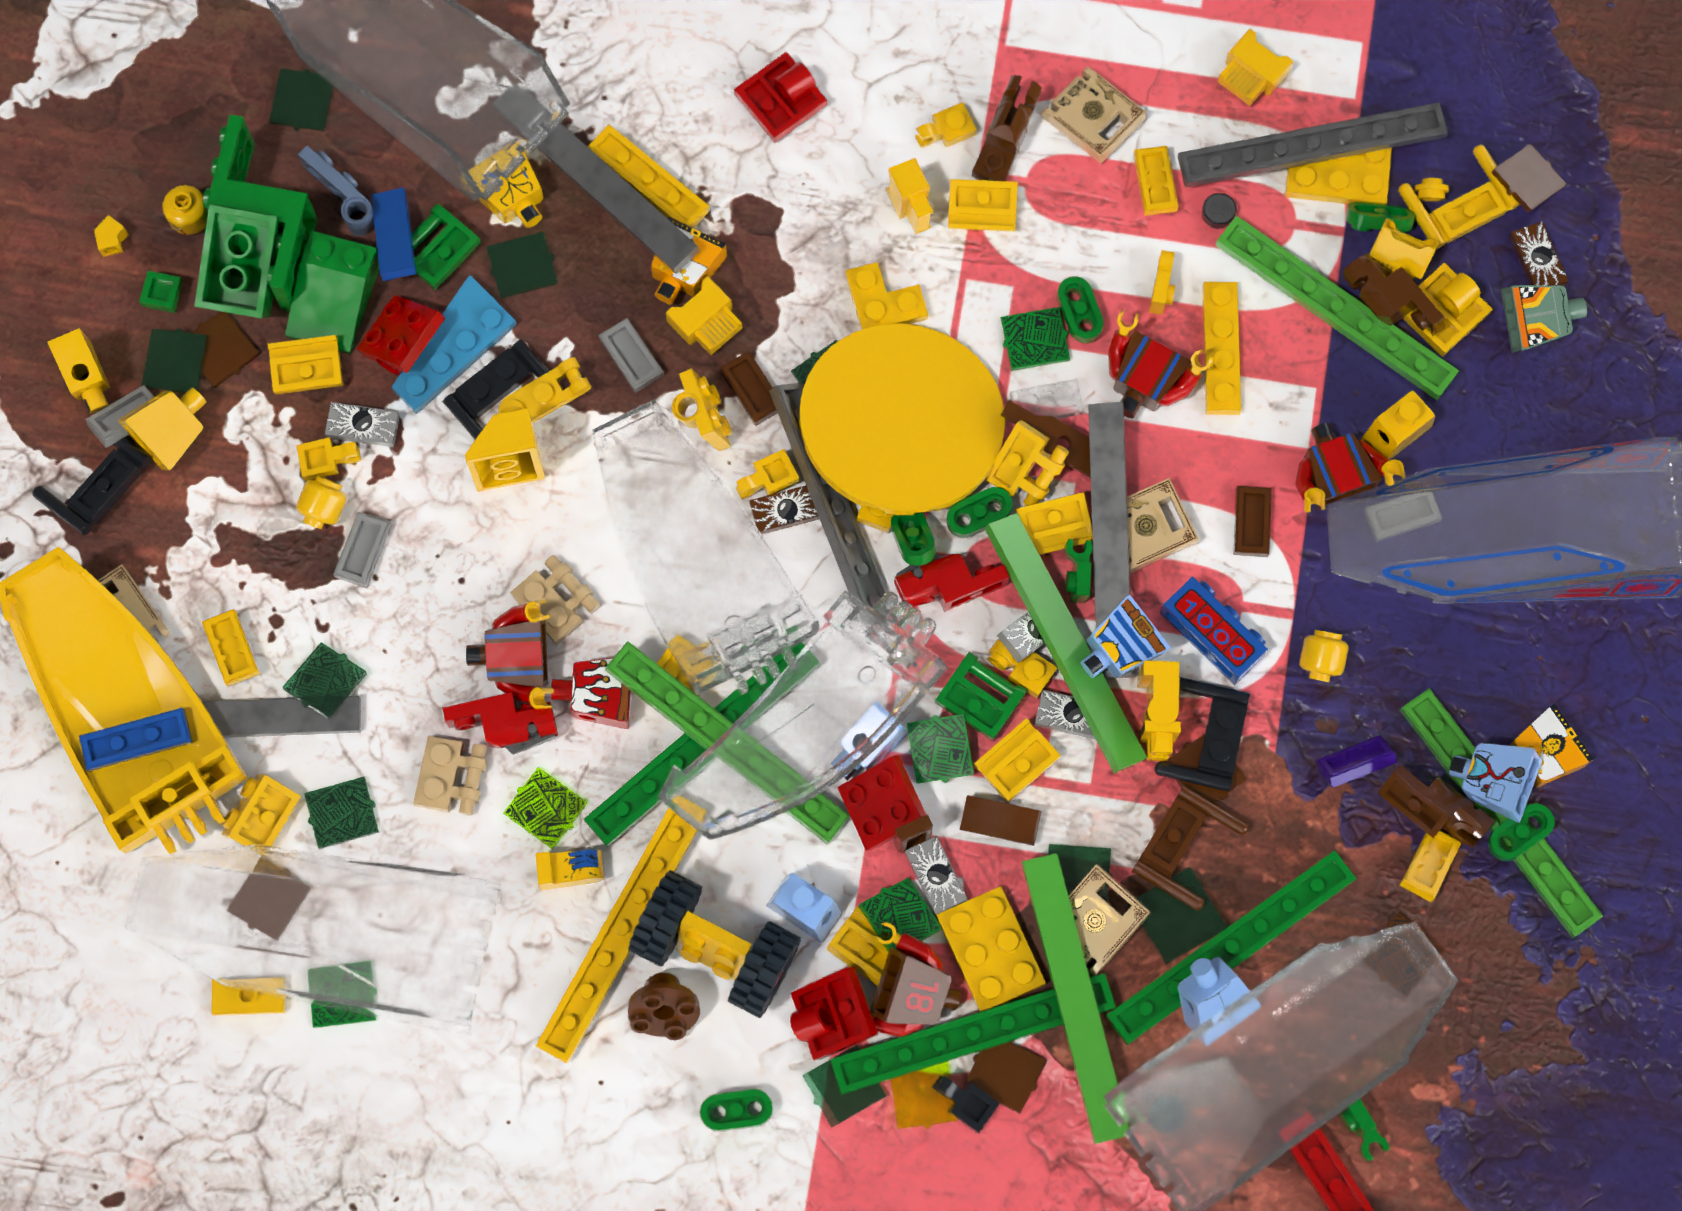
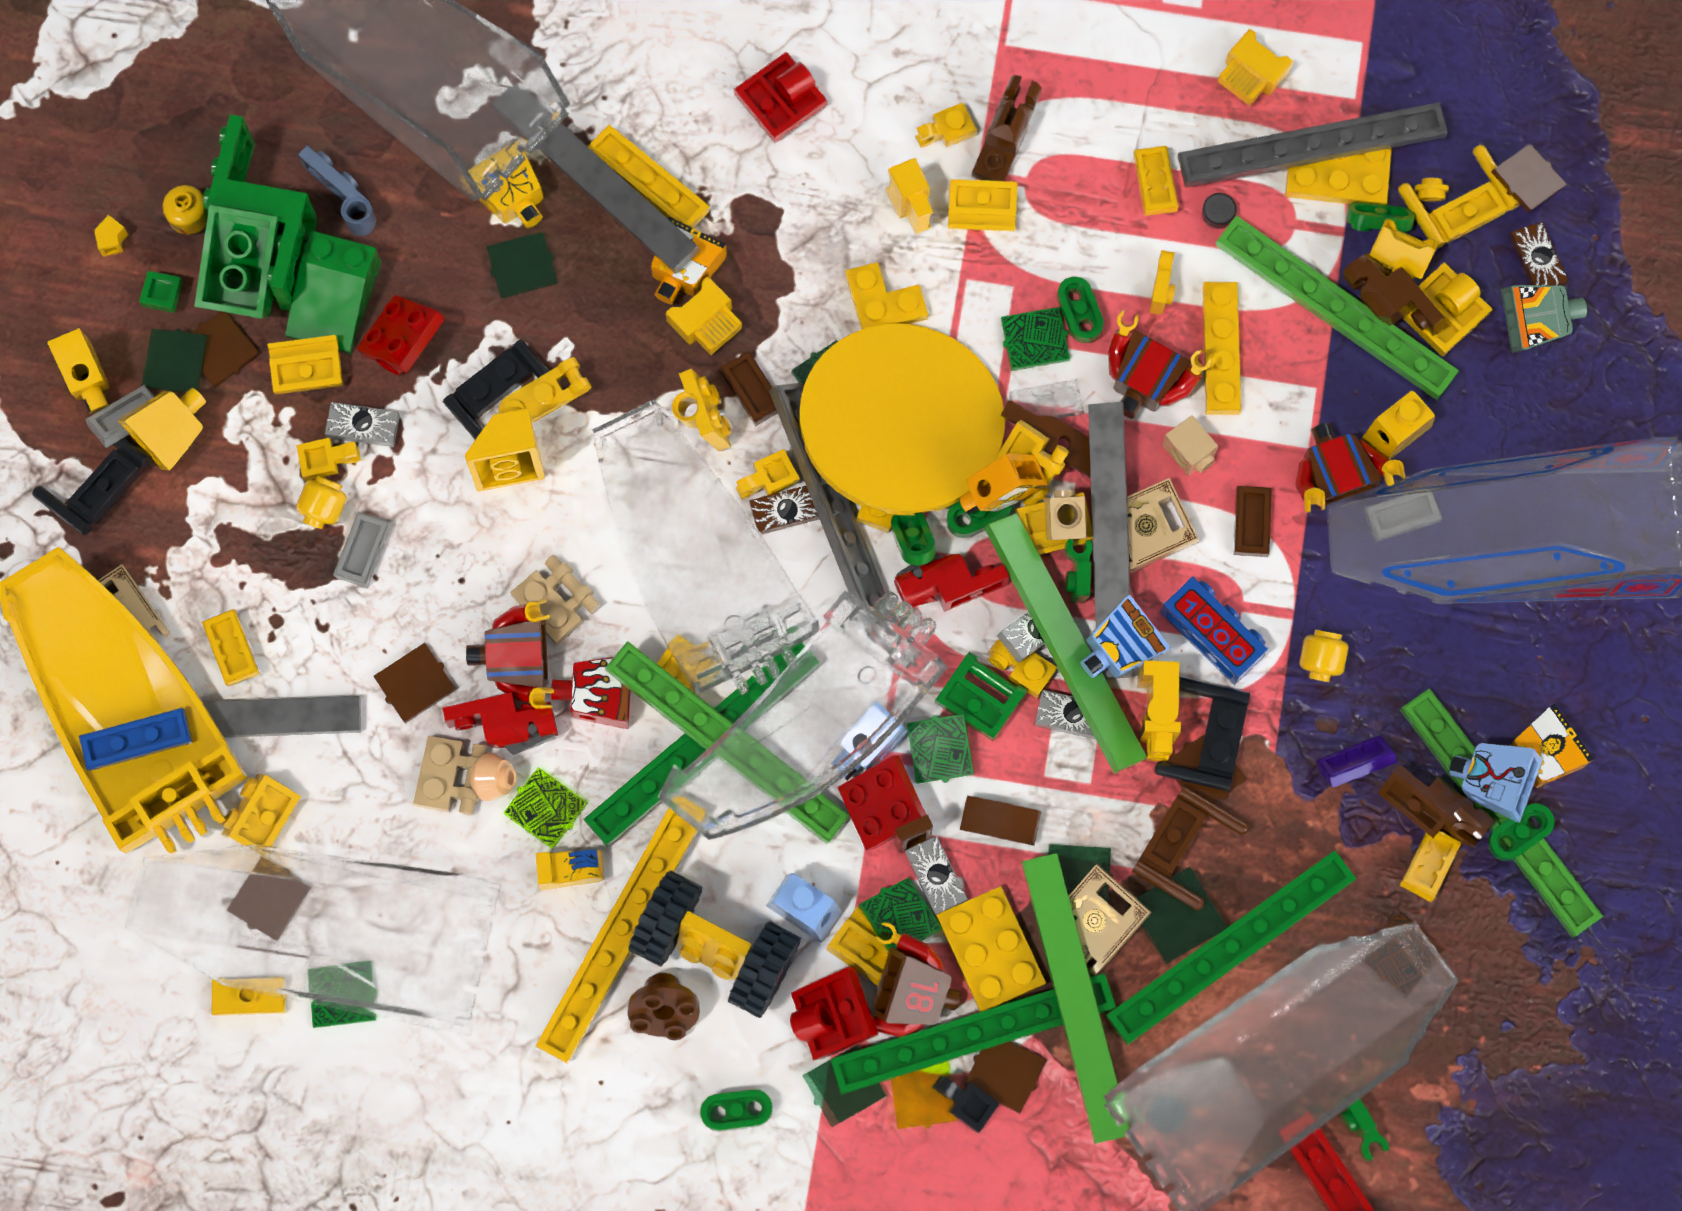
clear green piece [269,68,335,132] -> none
clear green piece [282,642,367,719] -> none
clear green piece [304,776,379,850] -> none
blue tile [371,187,416,281] -> none
dark azure wing [392,275,517,414] -> none
green plate [412,203,481,290] -> none
light grey tile [598,318,664,393] -> none
yellow plate [974,718,1061,803] -> none
tan container [1041,67,1146,164] -> none
light blue torso [1178,957,1260,1045] -> none
none -> reddish brown piece [373,643,456,724]
none -> light nougat cone [471,753,517,801]
none -> light orange torso [960,454,1048,514]
none -> tan brick [1045,490,1086,540]
none -> tan brick [1162,415,1218,476]

